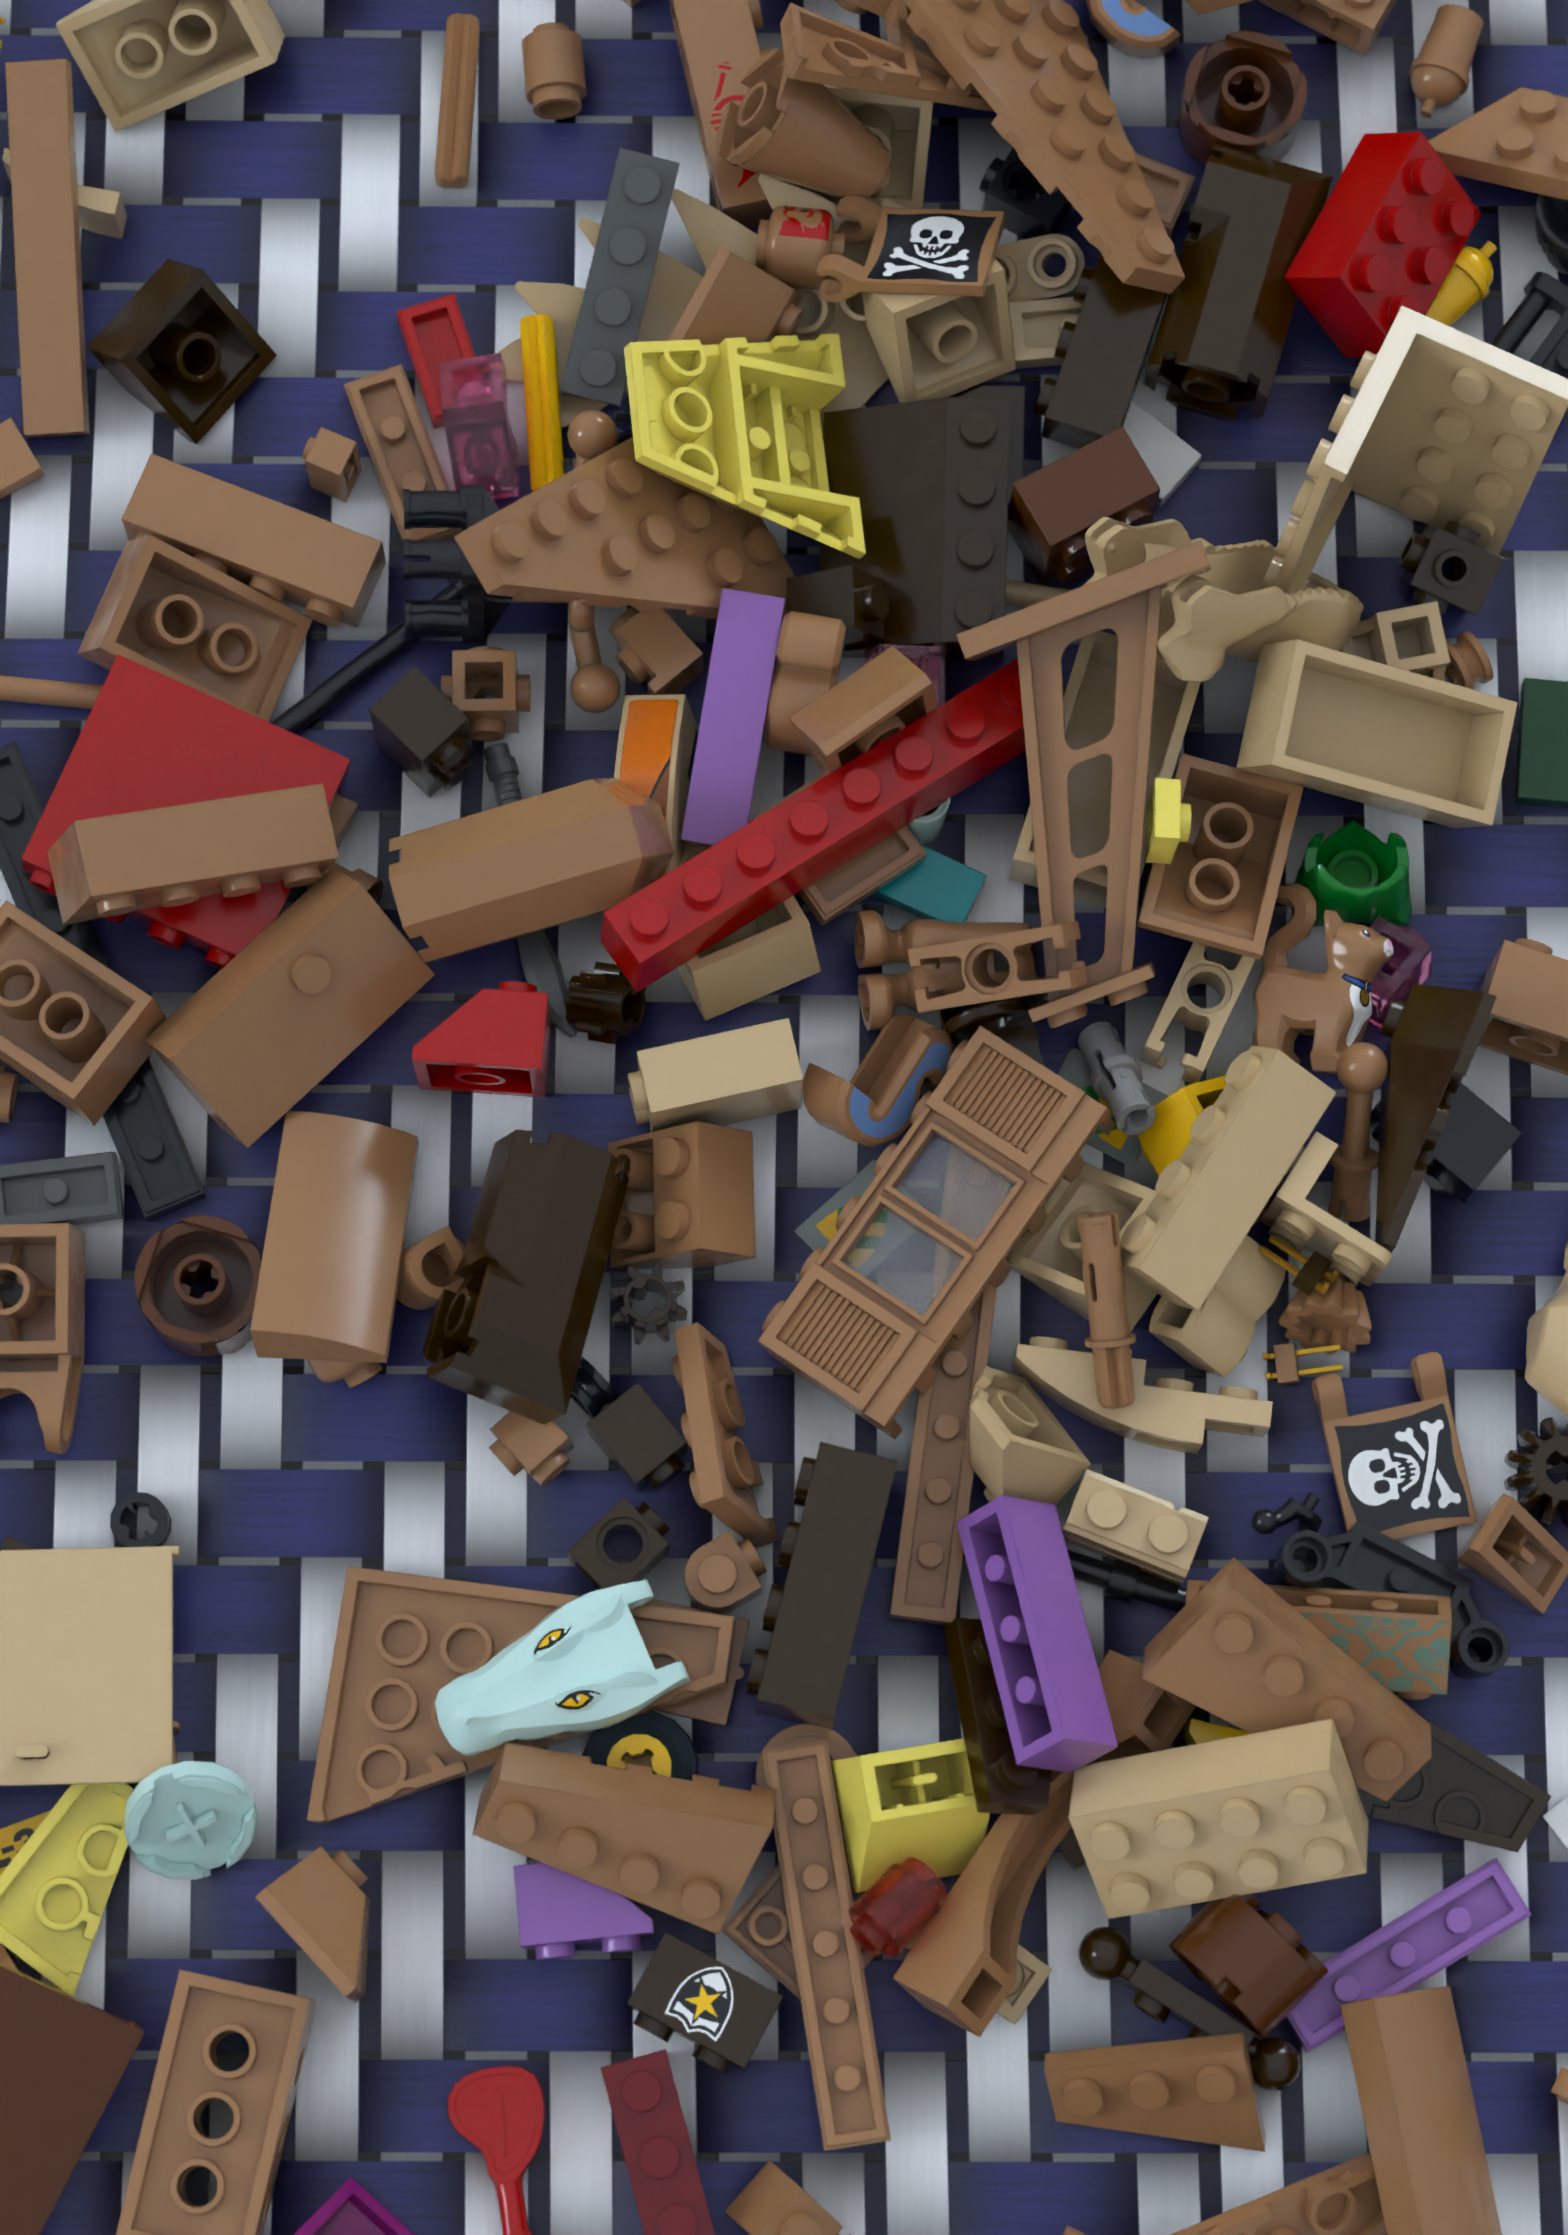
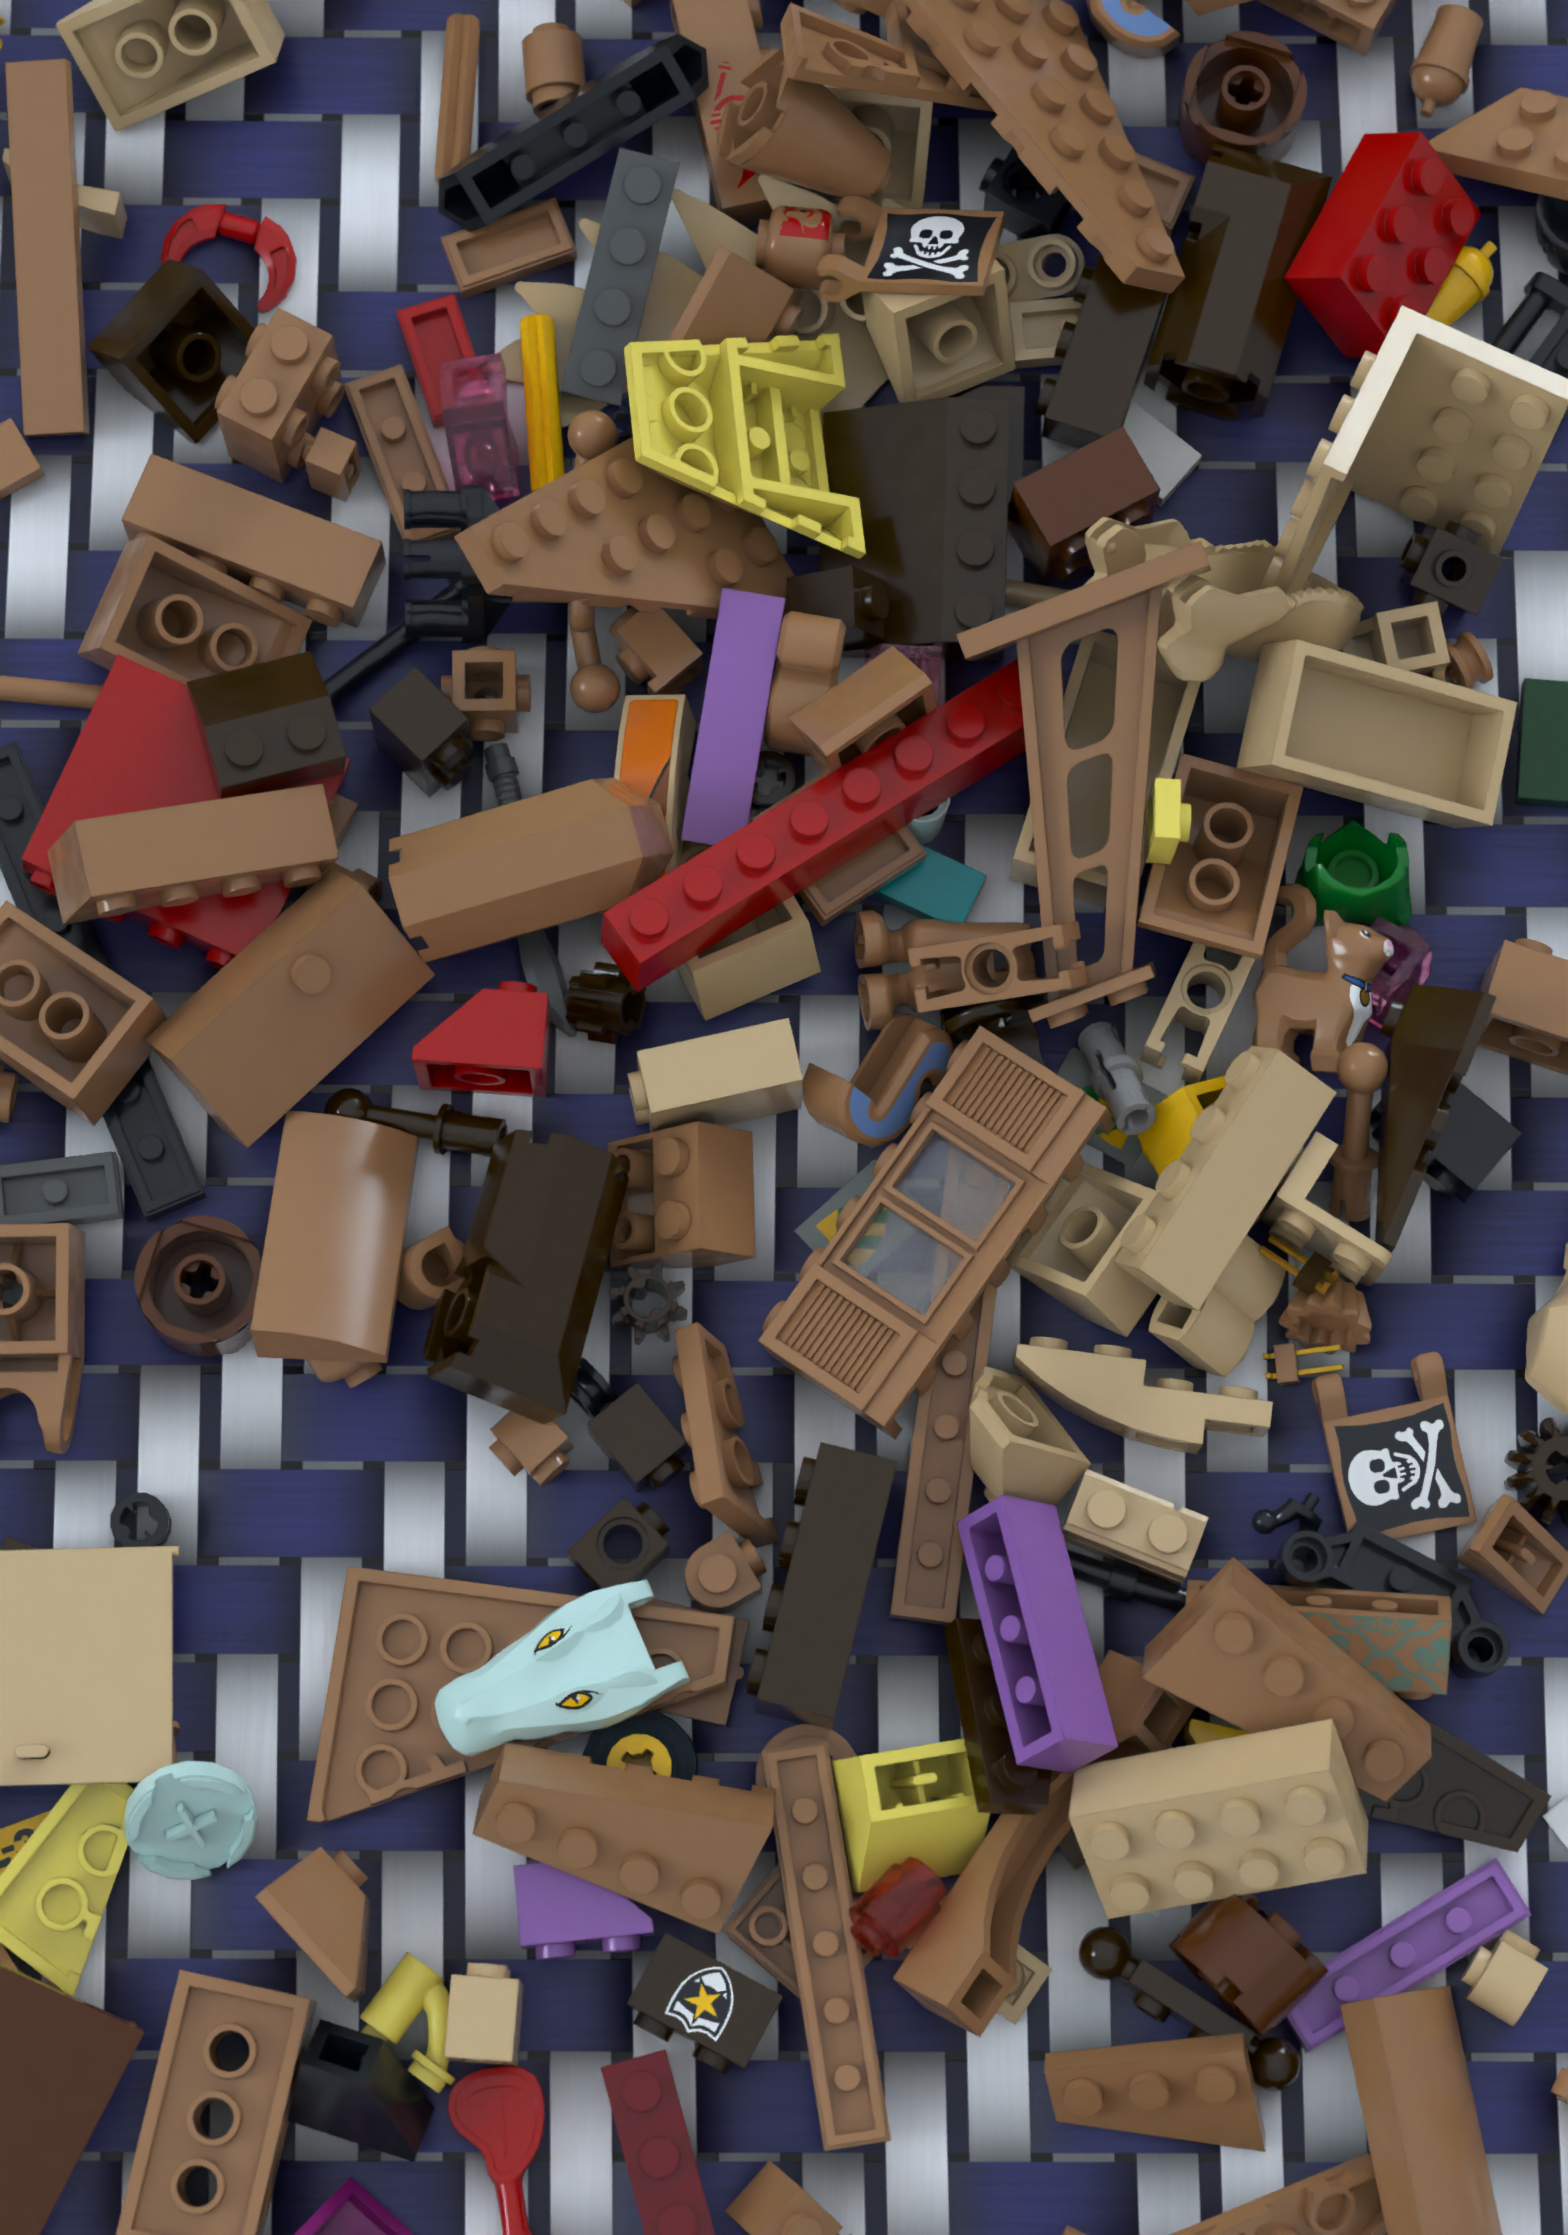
medium nougat axle [1077,1211,1136,1408] -> none
none -> red piece [161,204,297,313]
none -> dark brown slope [187,651,346,799]
none -> medium nougat brick [215,308,345,484]
none -> black slope [287,2019,435,2162]
none -> dark brown pin [324,1088,508,1157]
none -> light yellow plant [360,1952,456,2094]
none -> black brick [438,33,709,232]
none -> medium nougat tile [440,197,577,299]
none -> tan brick [444,1963,524,2066]
none -> dark brown bush [751,750,796,812]
none -> tan plate [1461,1930,1549,2027]

